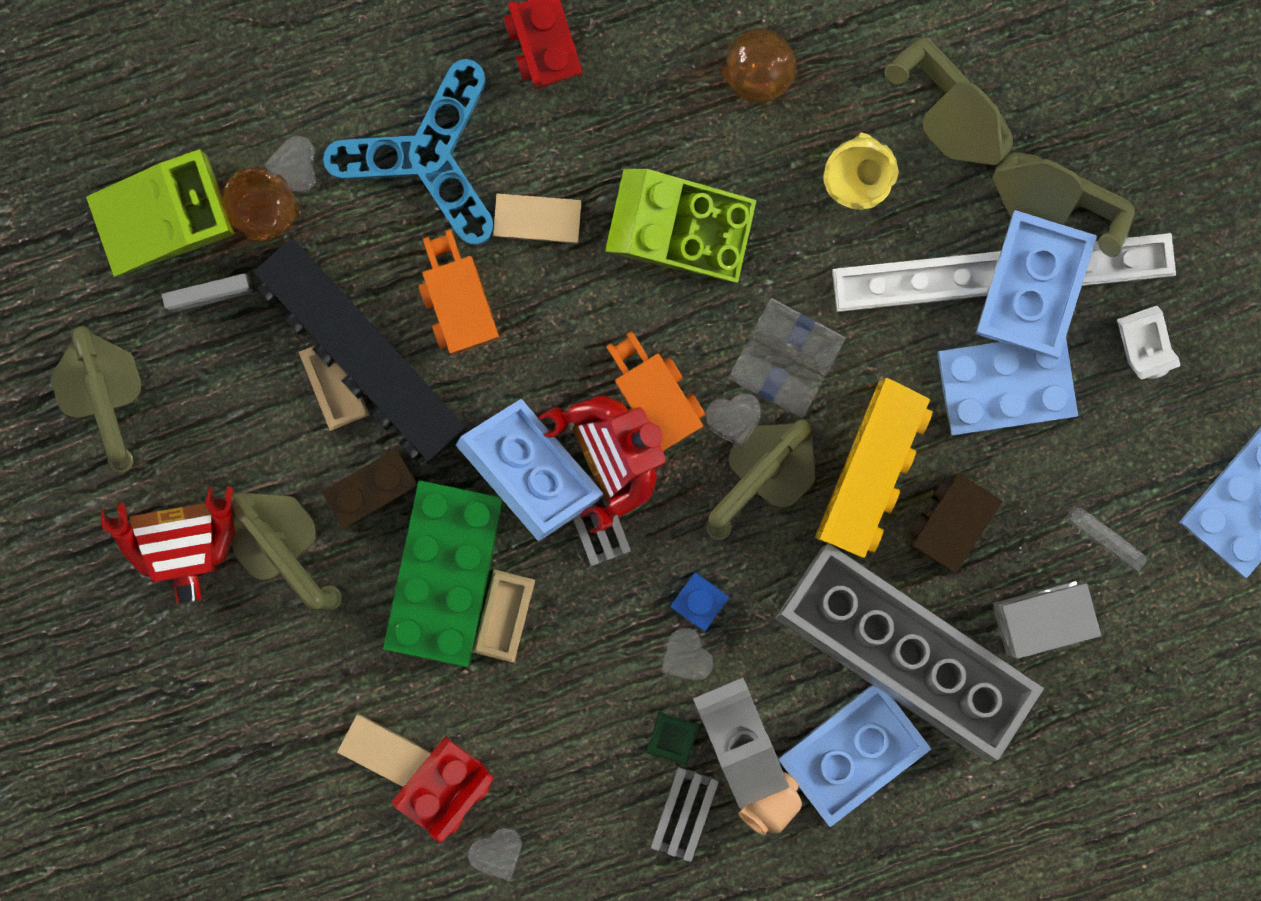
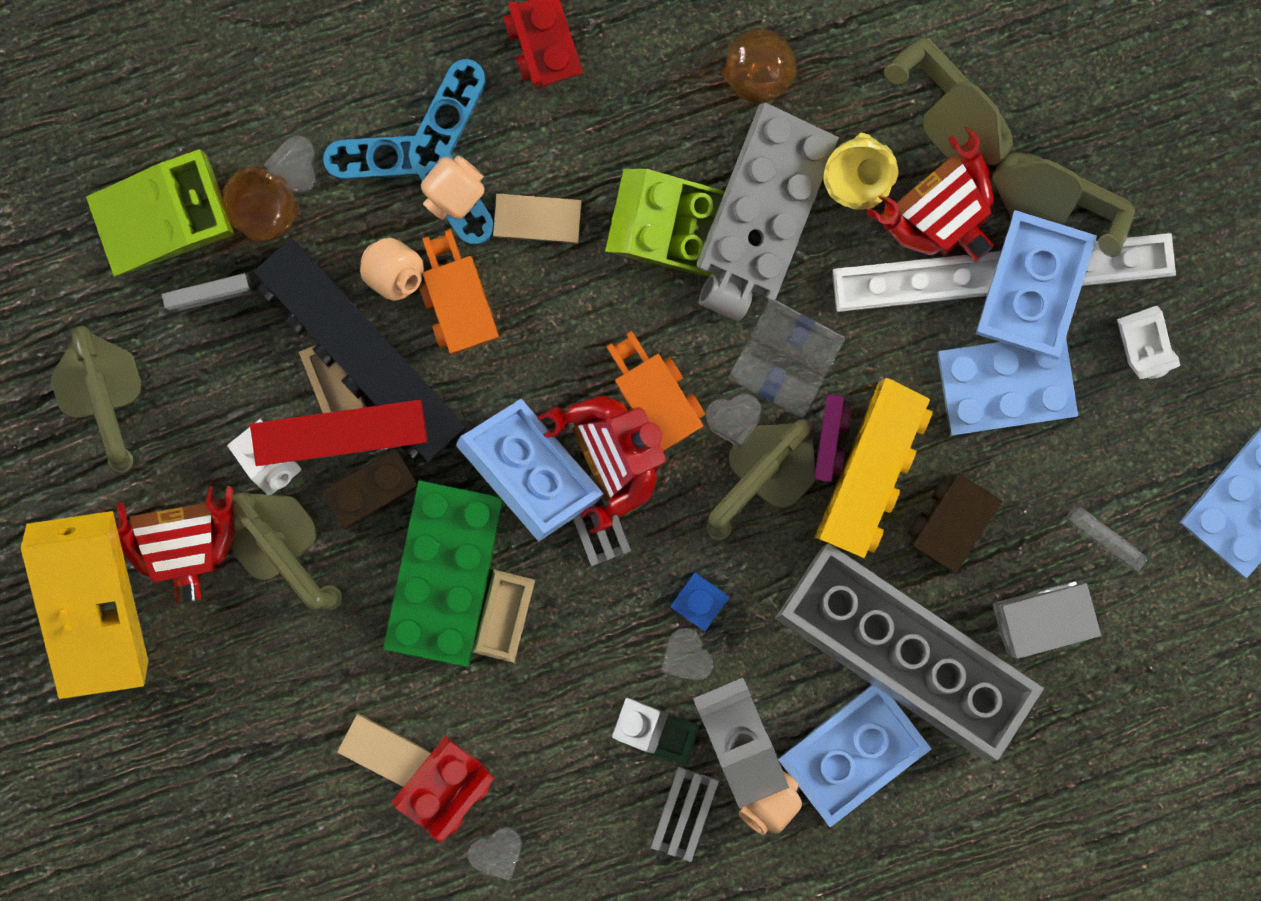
none -> yellow brick [20,511,148,699]
none -> white bracket [227,419,301,495]
none -> red tile [250,400,428,466]
none -> light nougat head [360,237,424,301]
none -> light nougat head [421,155,484,220]
none -> plate [612,698,669,754]
none -> light grey hinge [696,103,839,322]
none -> magenta plate [814,394,852,483]
none -> torso [867,127,994,262]

